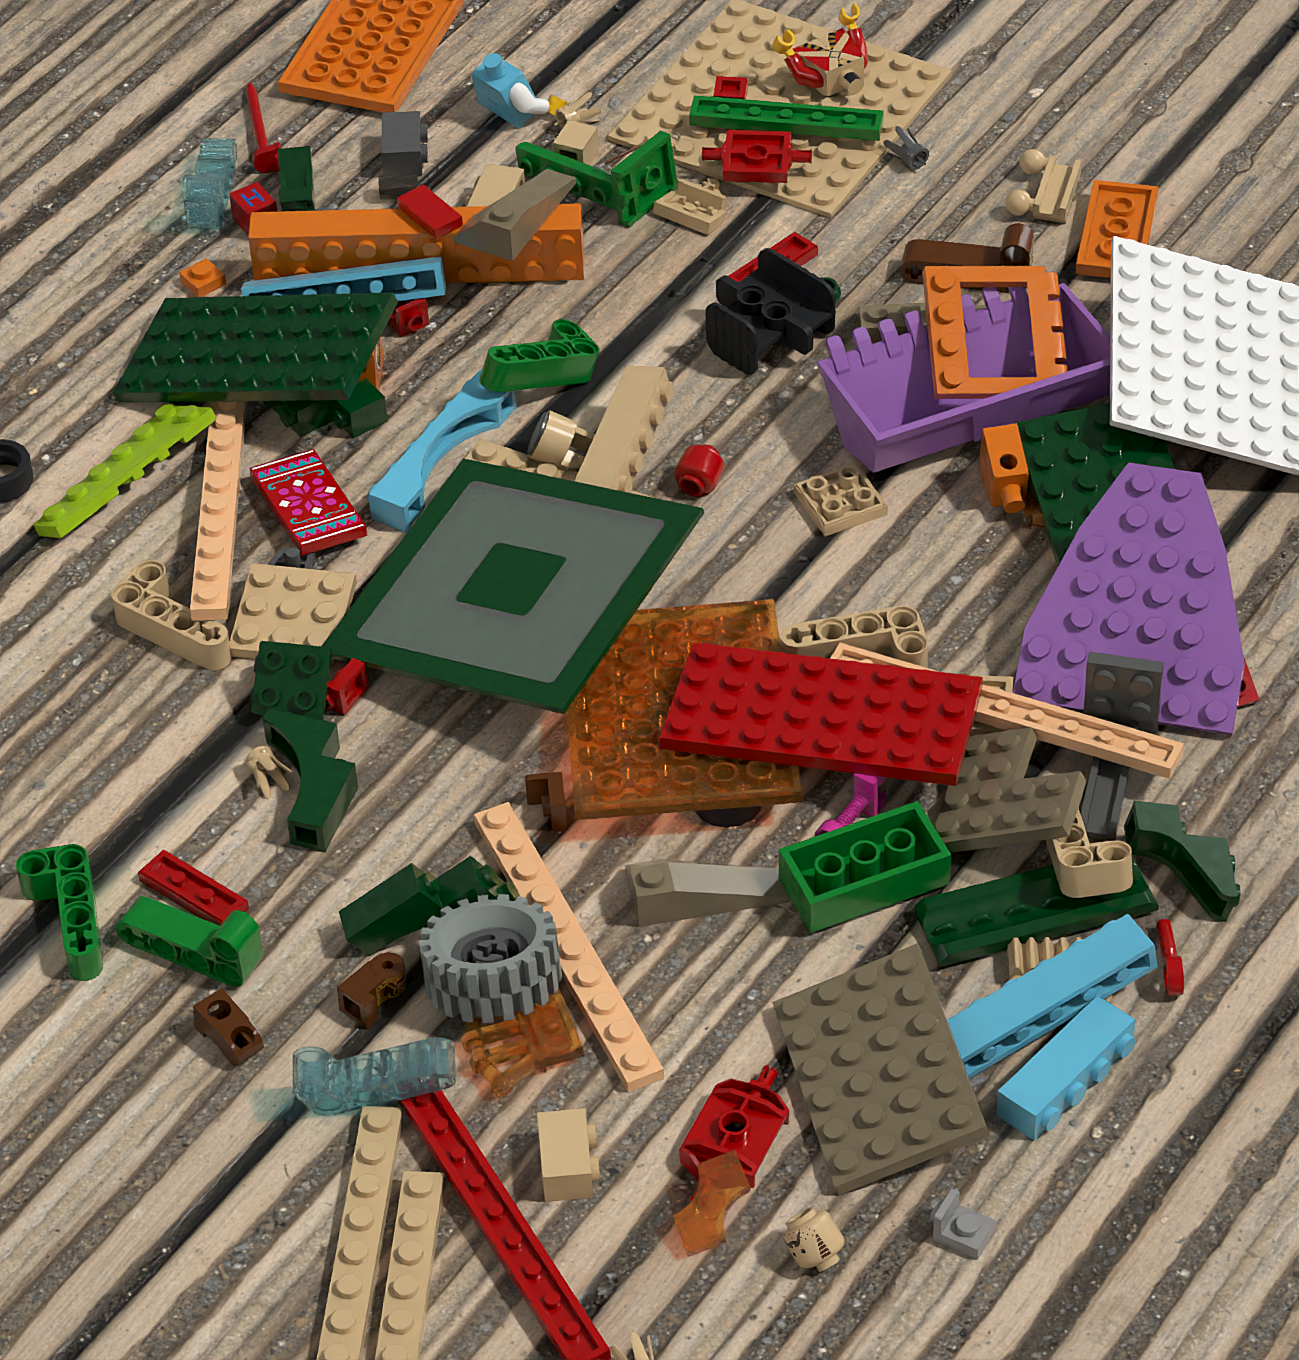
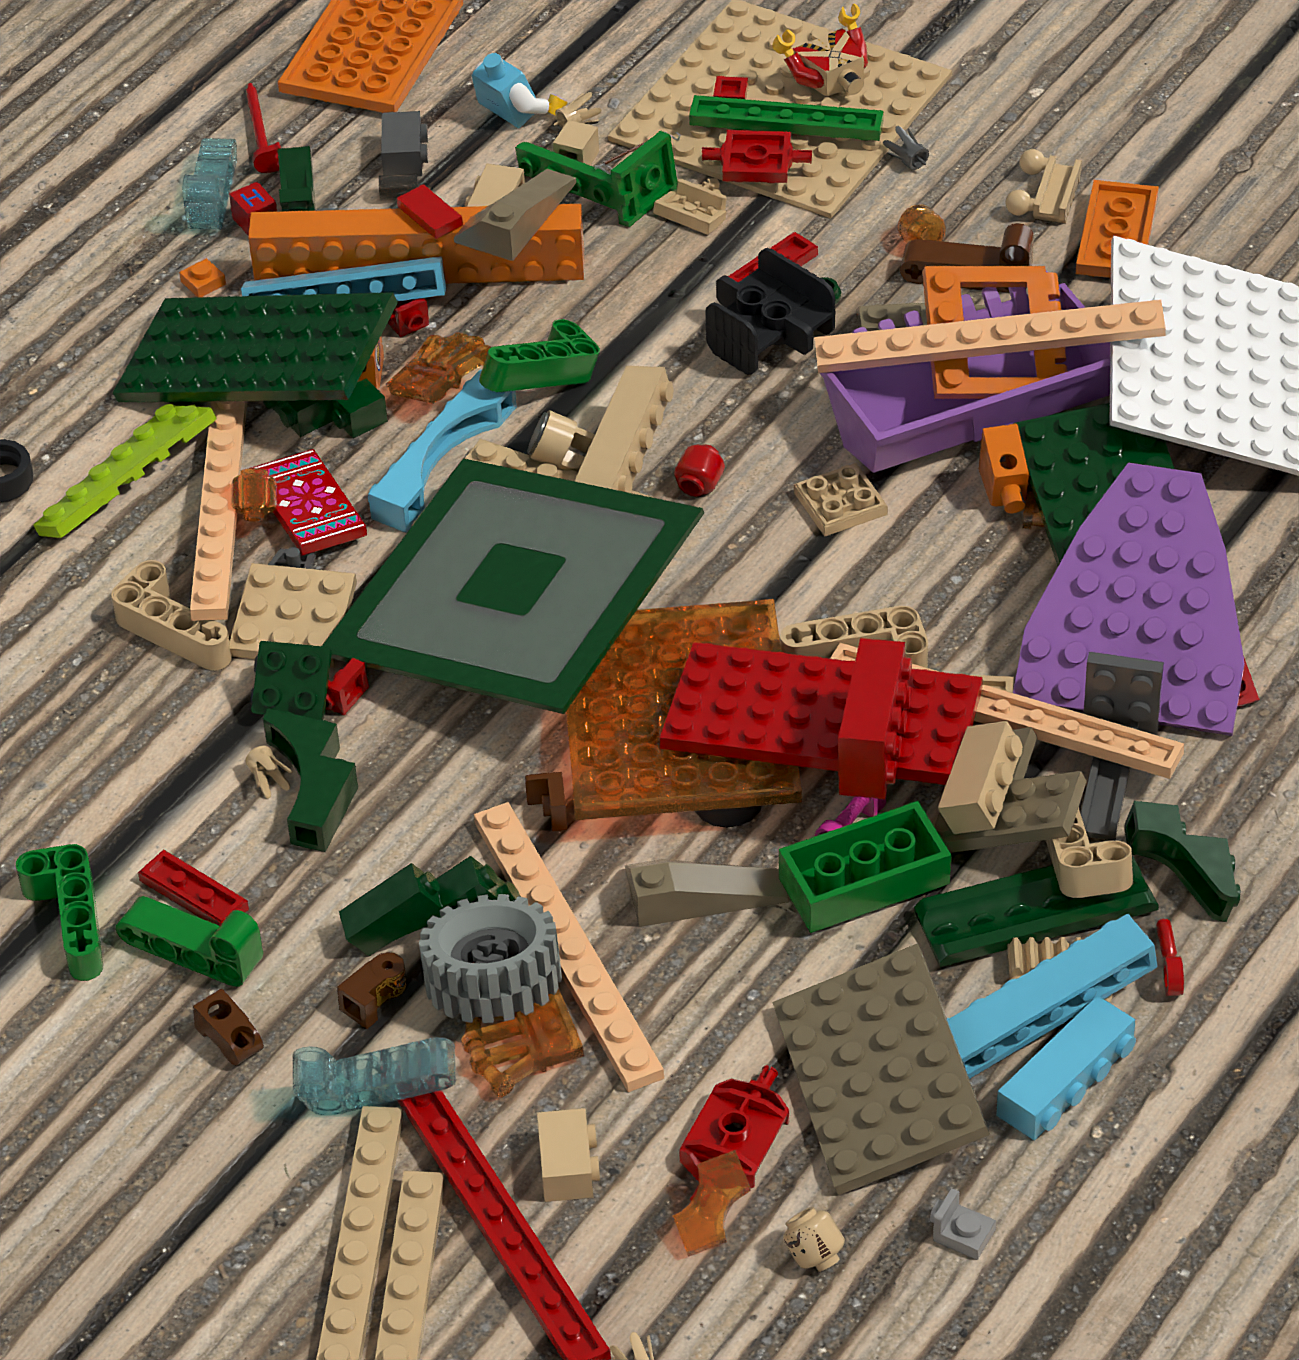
none -> clear orange head [231,468,277,522]
none -> clear orange plate [386,332,492,404]
none -> light nougat plate [814,300,1166,373]
none -> red brick [838,638,912,799]
none -> clear orange head [898,204,946,243]
none -> tan brick [938,721,1023,834]

